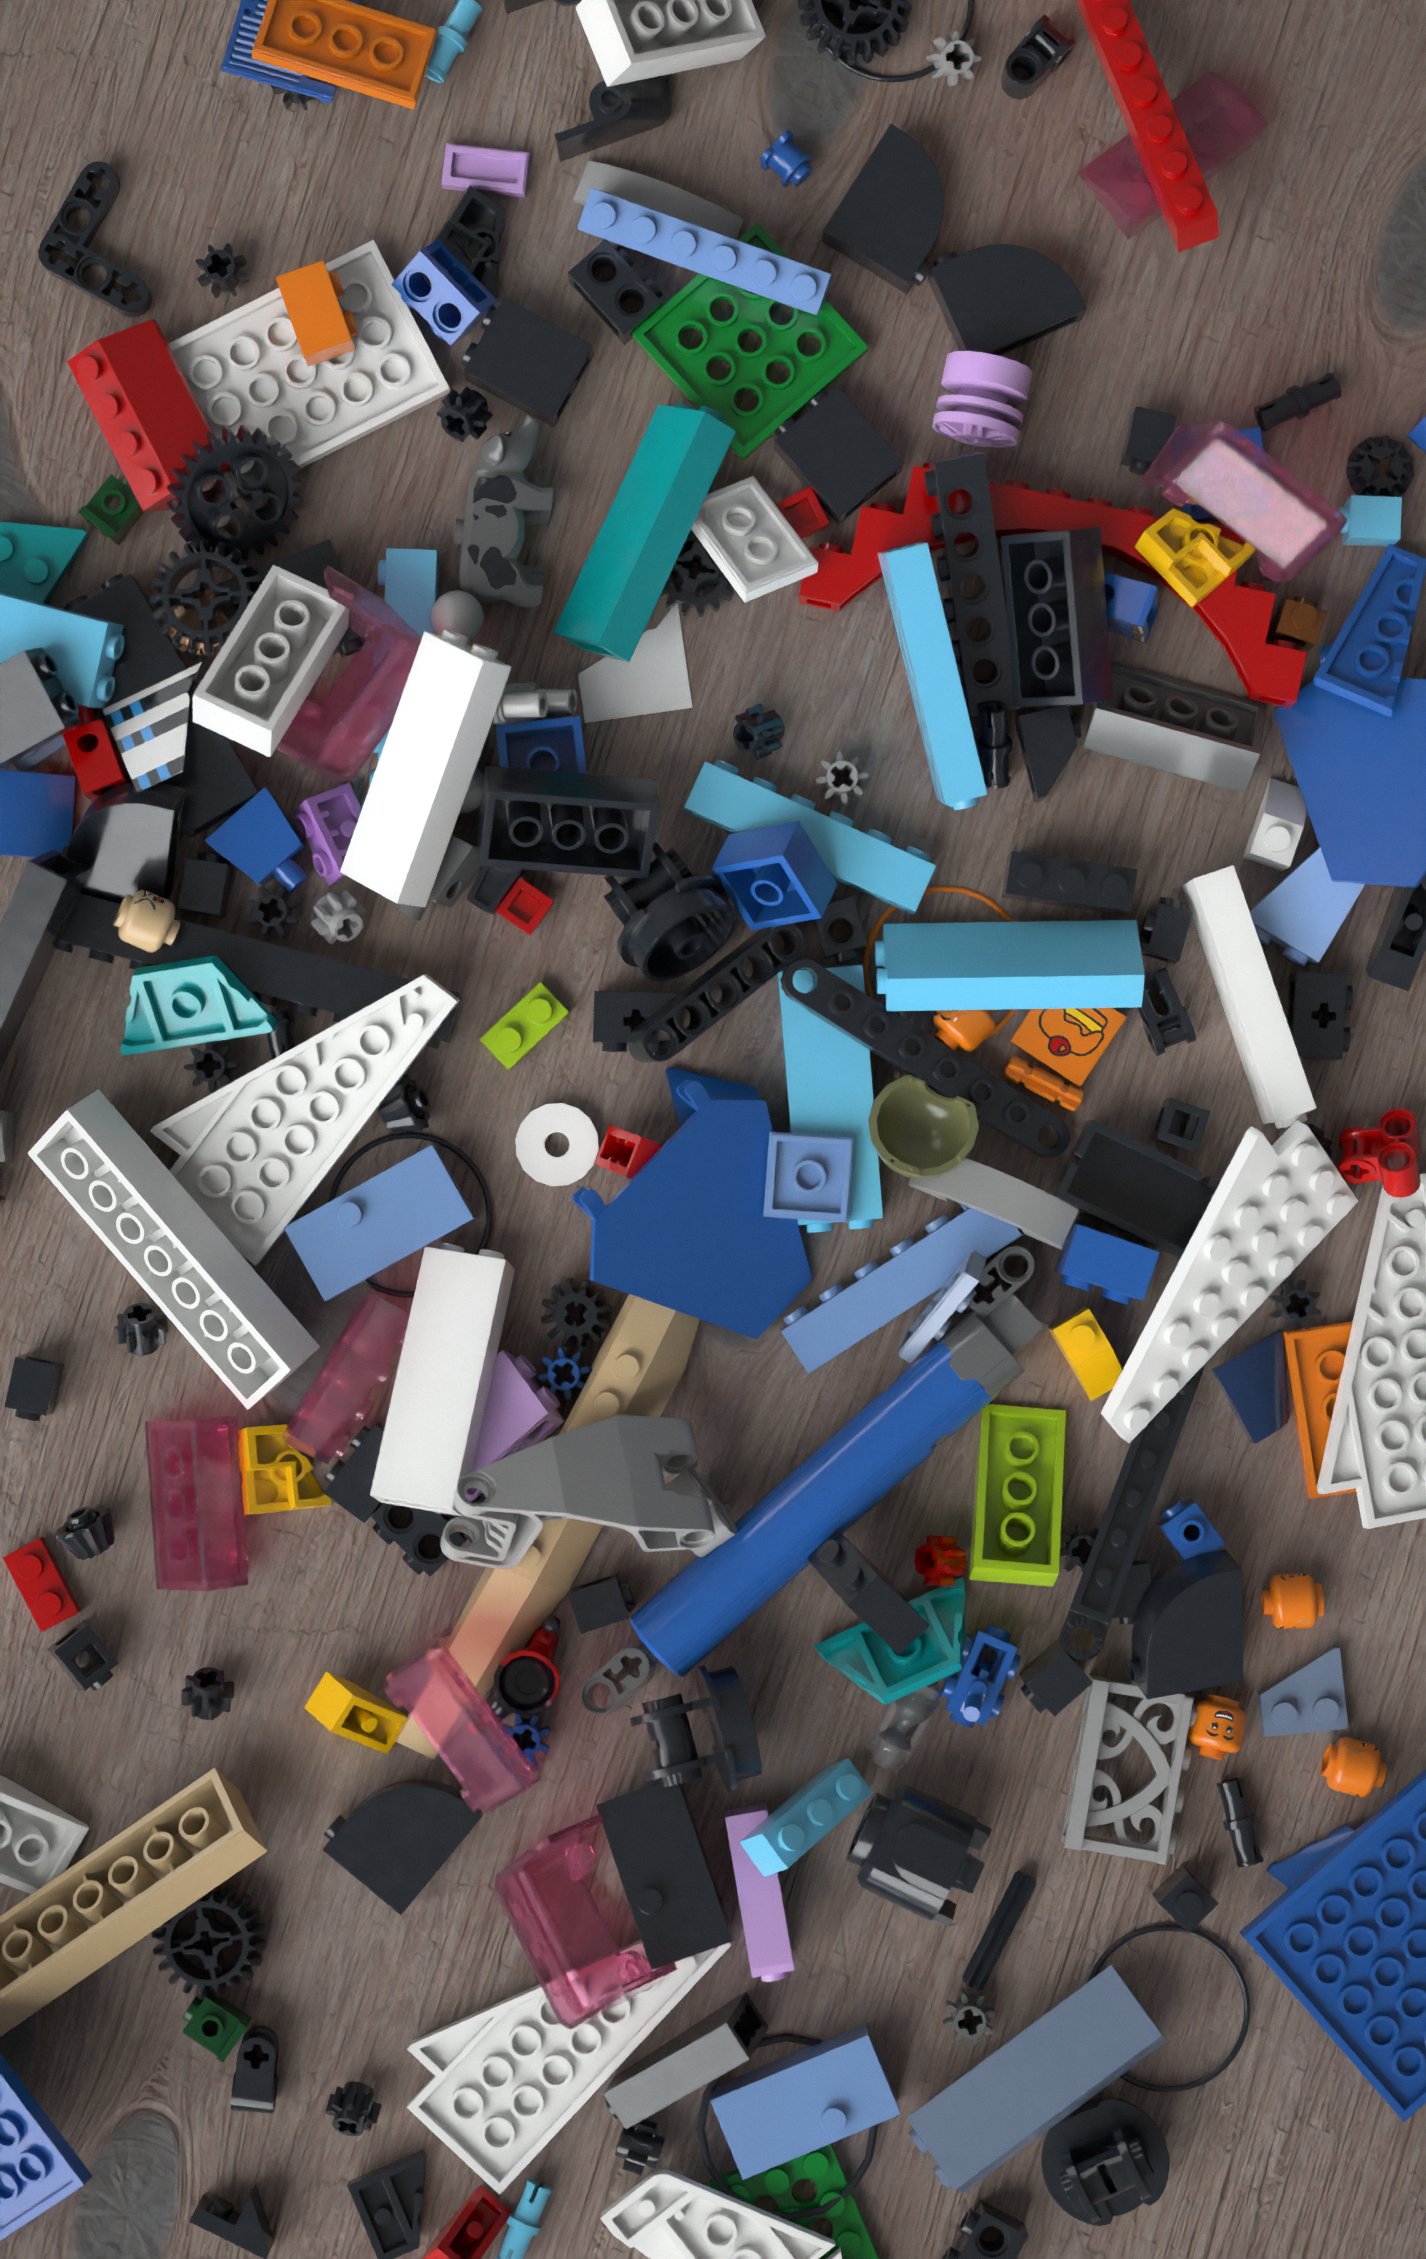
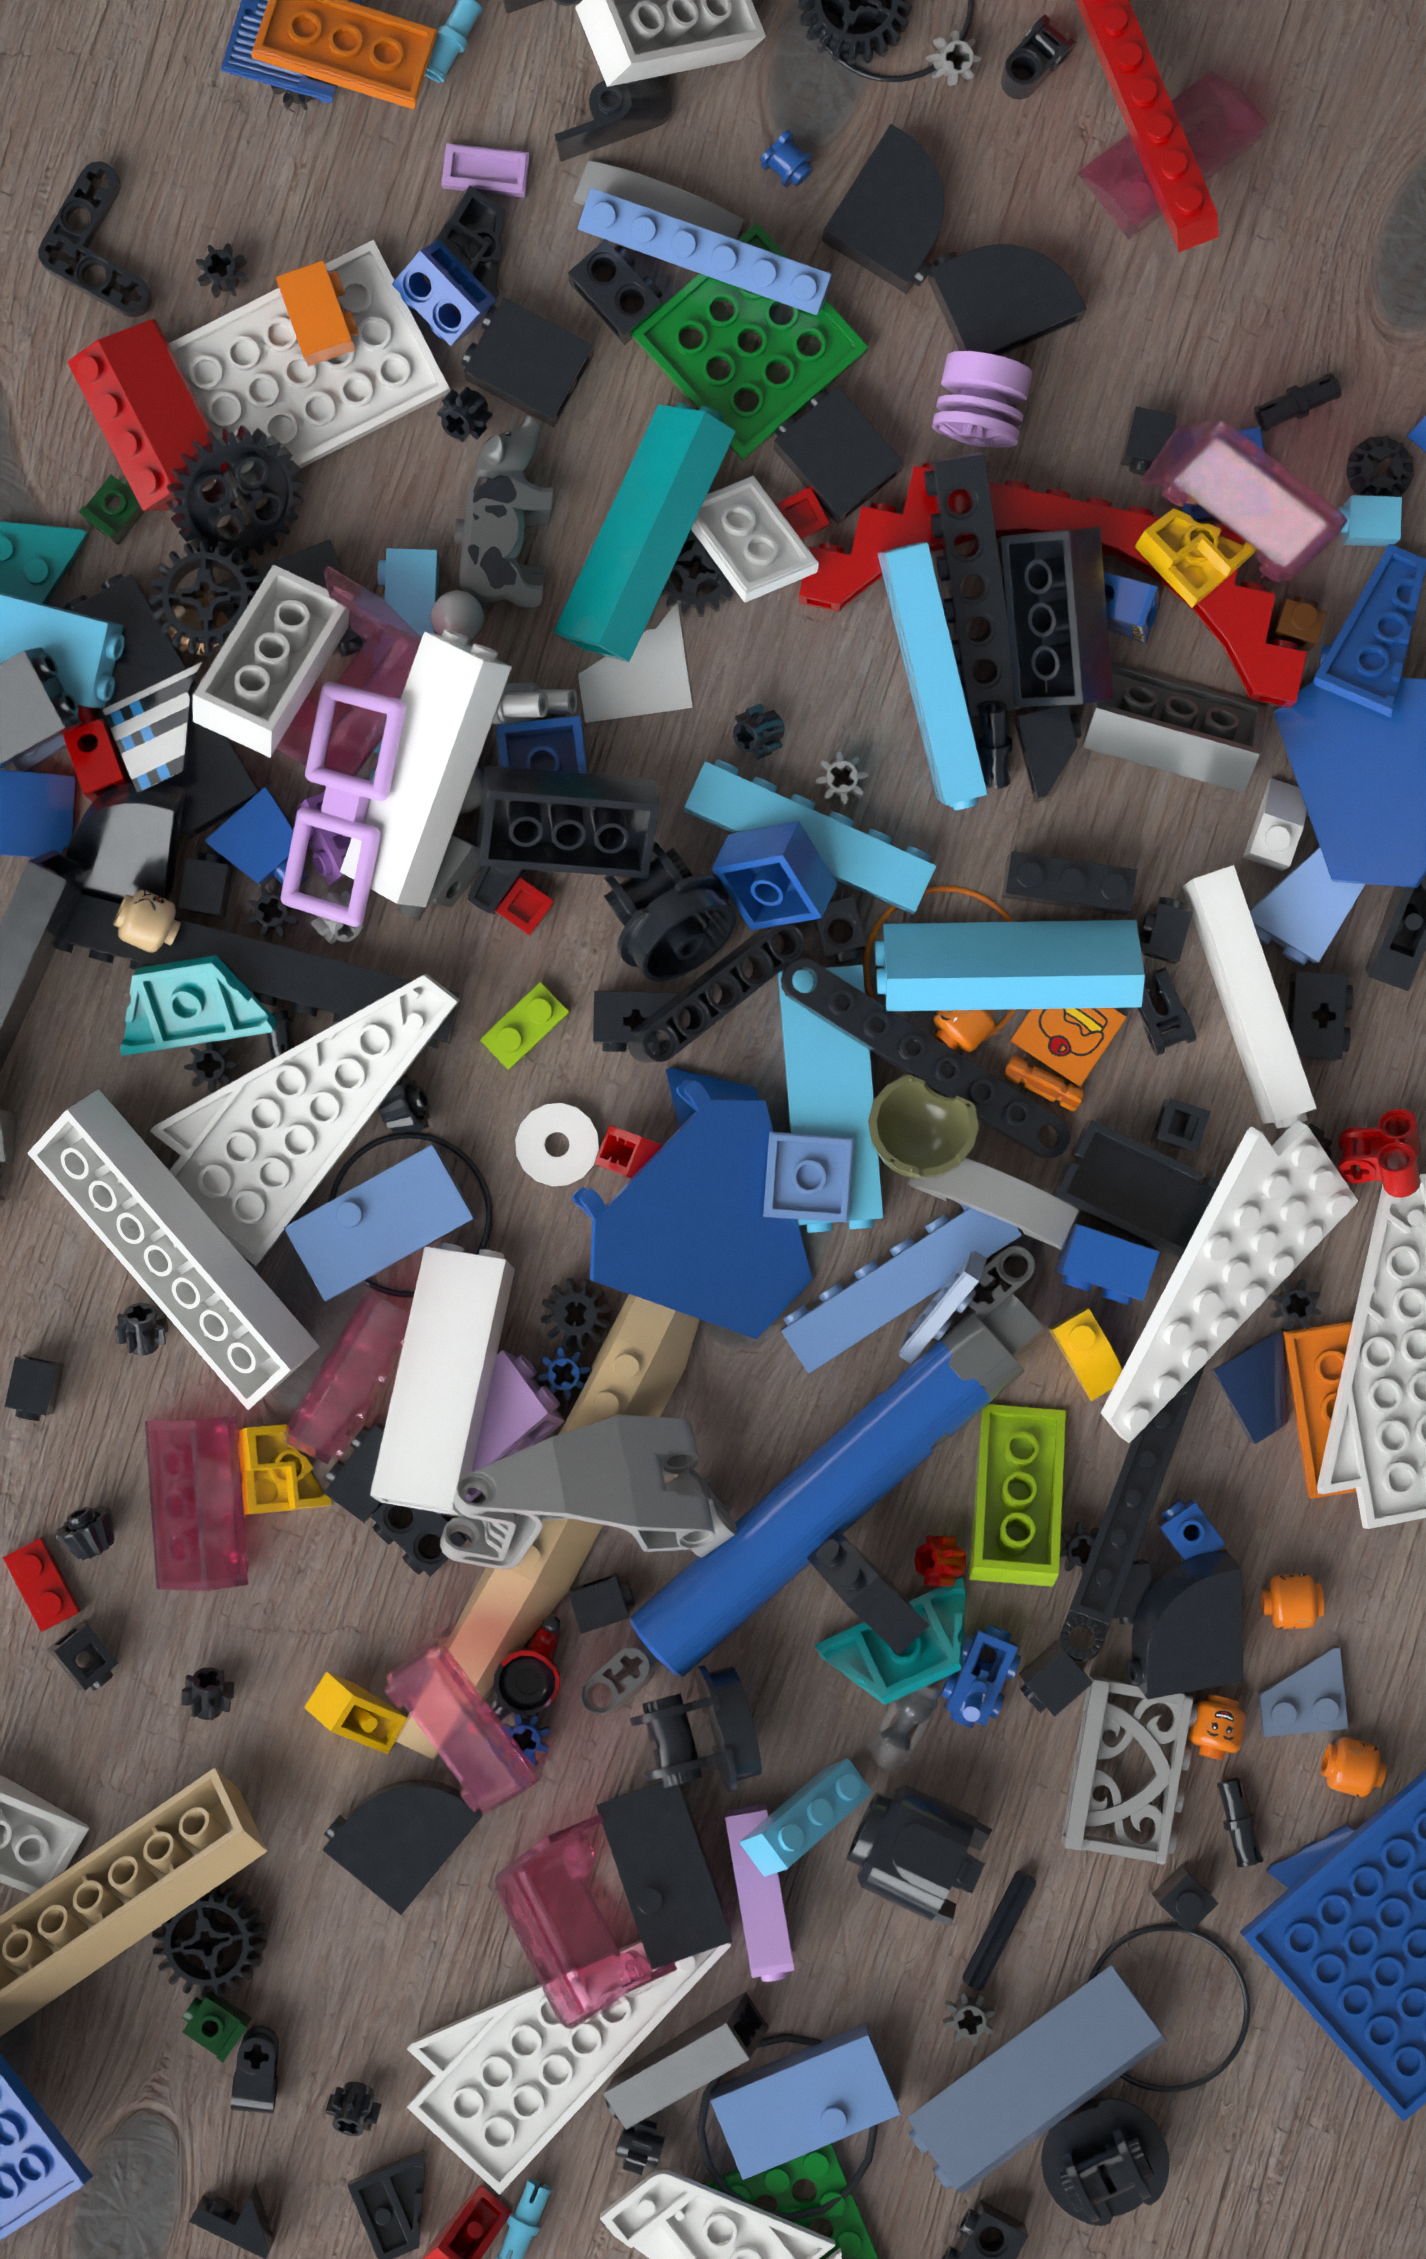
none -> lavender bar [281,681,406,927]

